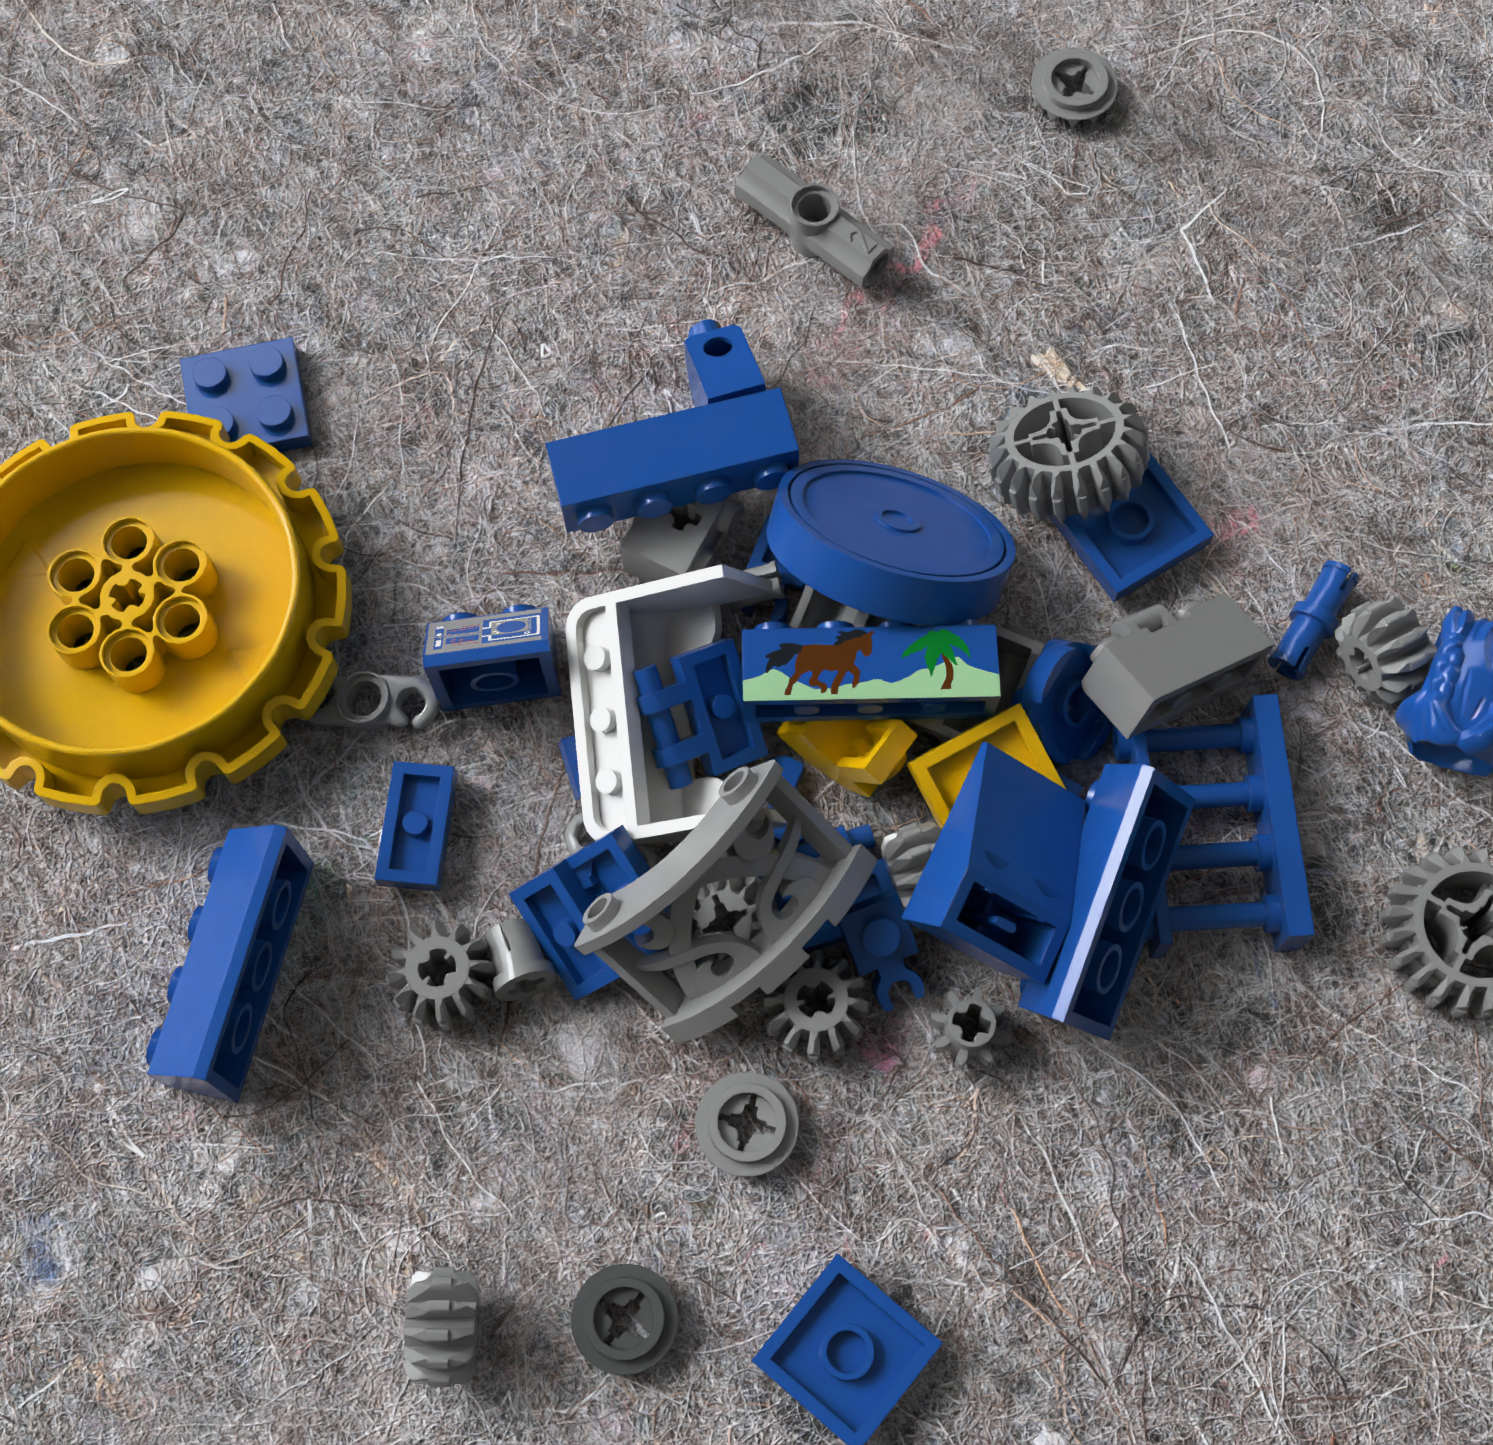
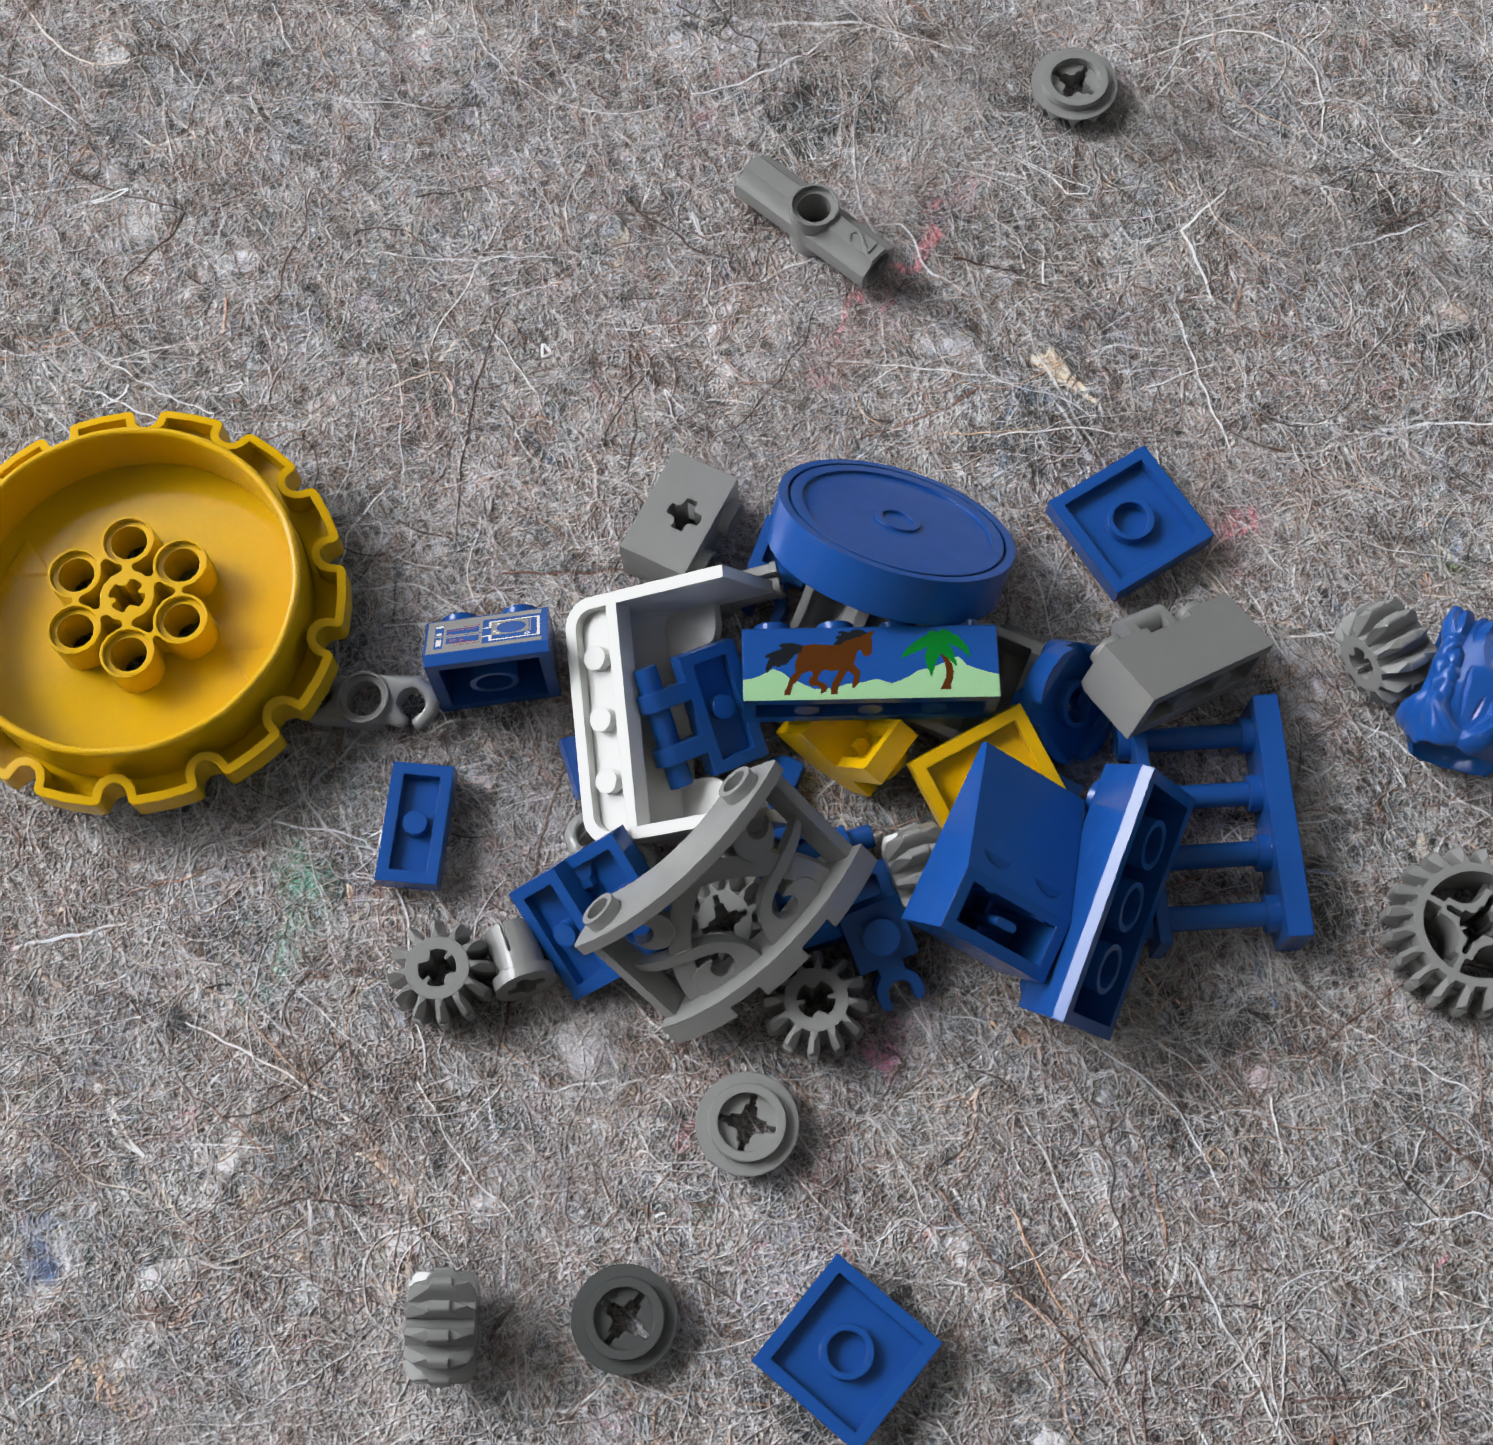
blue slope [146,824,314,1103] -> none
plate [180,337,313,452] -> none
blue brick [545,387,799,533] -> none
blue torso [684,319,766,407] -> none
light grey gear [928,987,1010,1071] -> none
light grey gear [988,385,1150,524] -> none
blue pin [1268,560,1360,680] -> none

